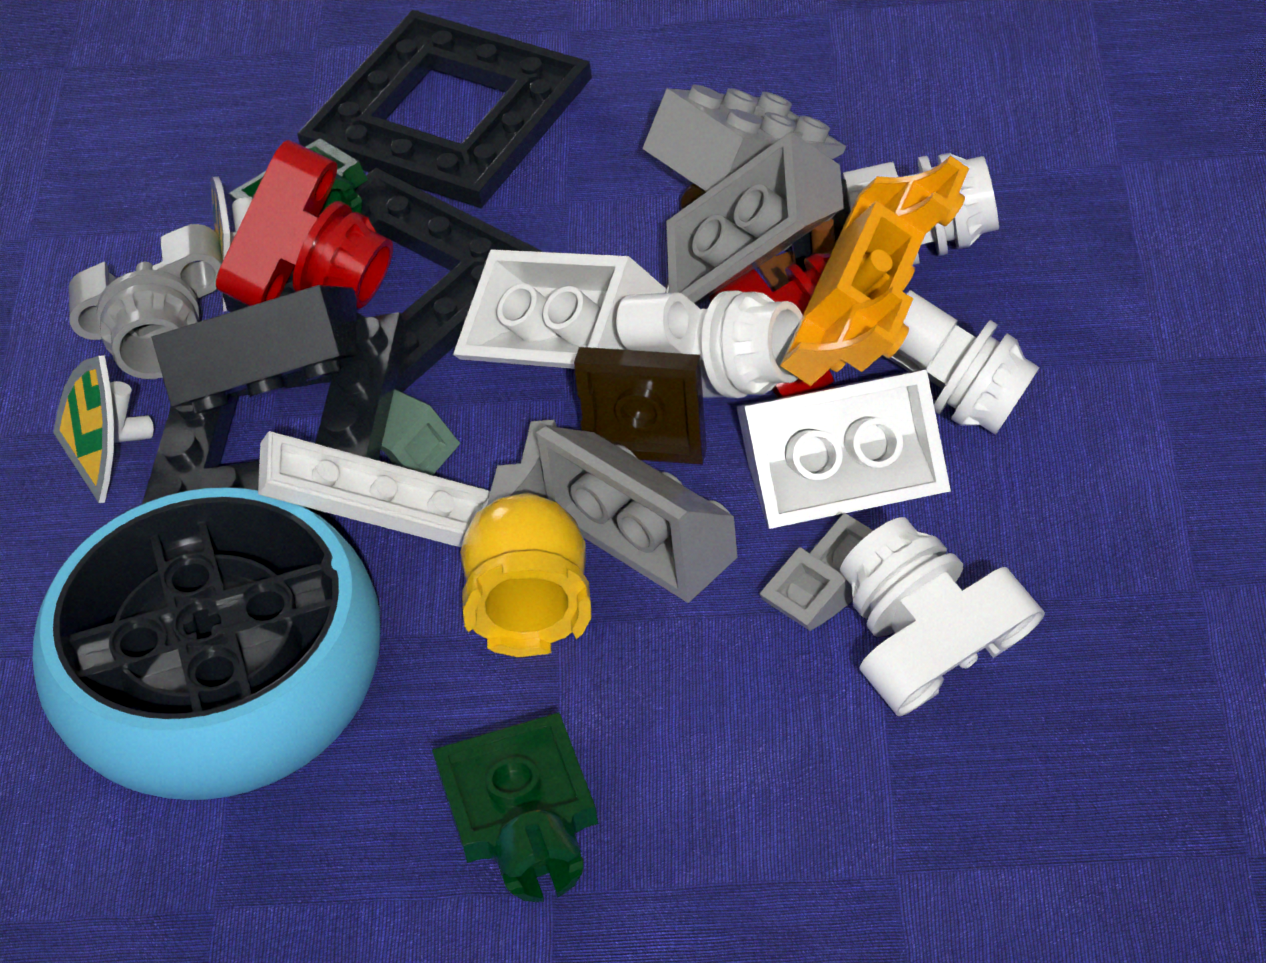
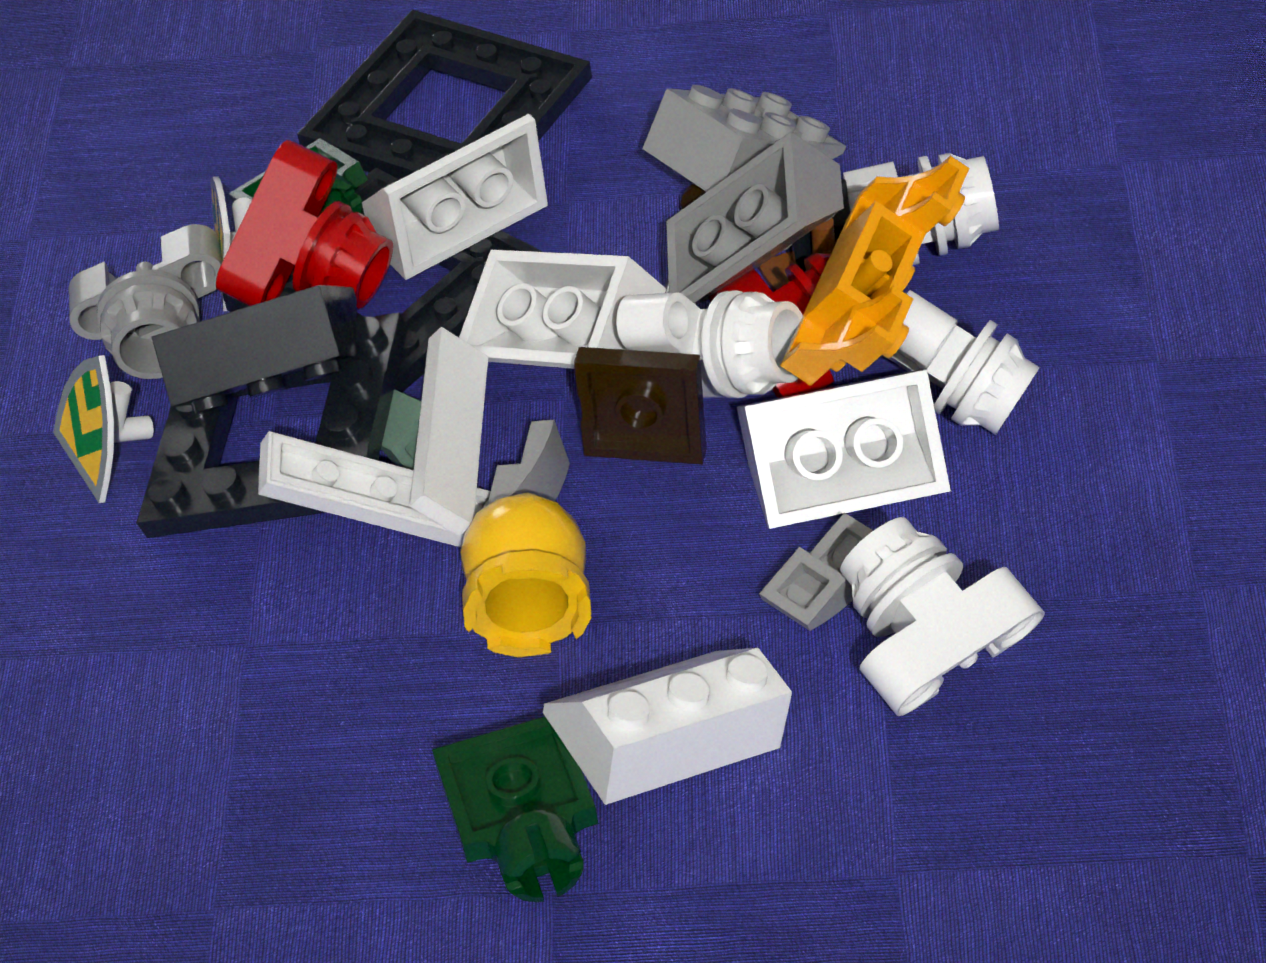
wheel [32,487,380,800] -> none
light grey slope [536,426,738,603] -> none
none -> white slope [362,114,548,280]
none -> white tile [410,327,488,536]
none -> white slope [543,648,792,805]

